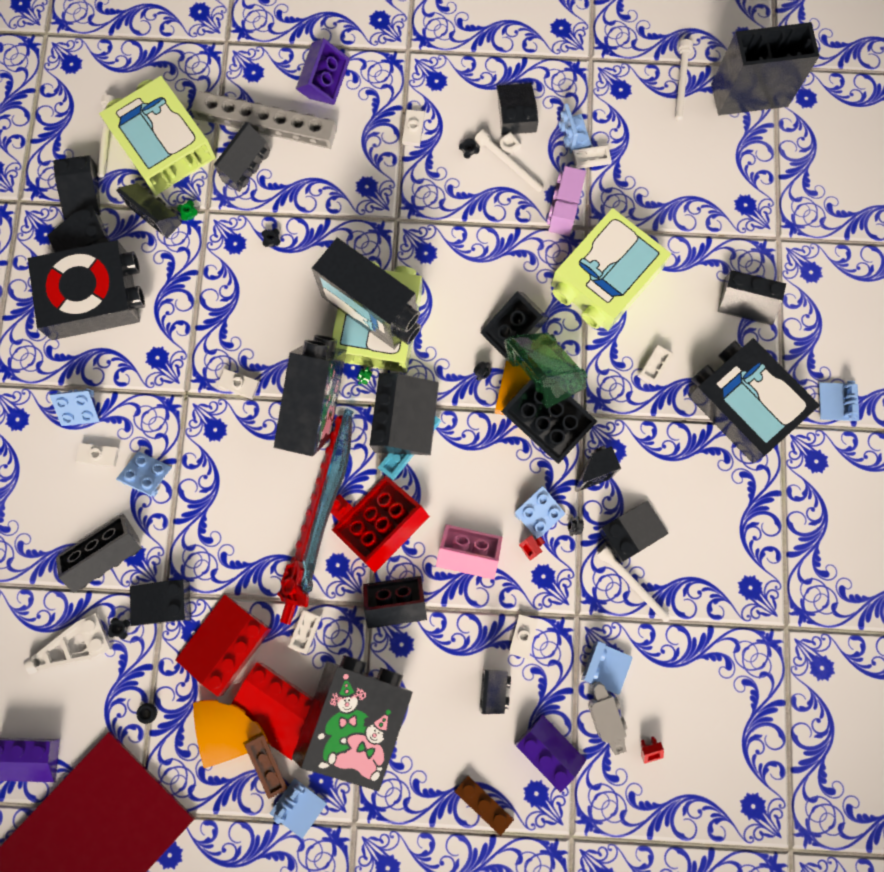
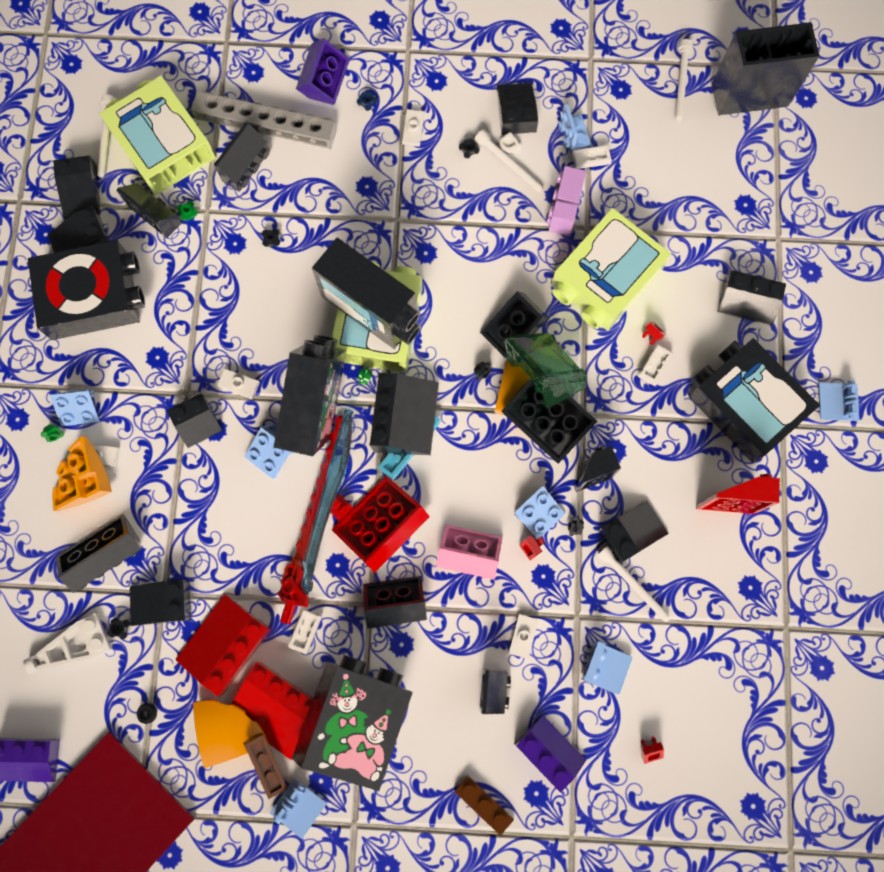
light blue hinge [116,451,172,497] -> none
light grey hinge [588,681,627,755] -> none
none -> green plate [40,424,64,442]
none -> light orange brick [52,436,112,511]
none -> black slope [167,393,222,448]
none -> light blue bracket [245,422,294,479]
none -> dark blue plate [357,91,378,111]
none -> red tile [642,321,667,345]
none -> red slope [696,474,780,514]

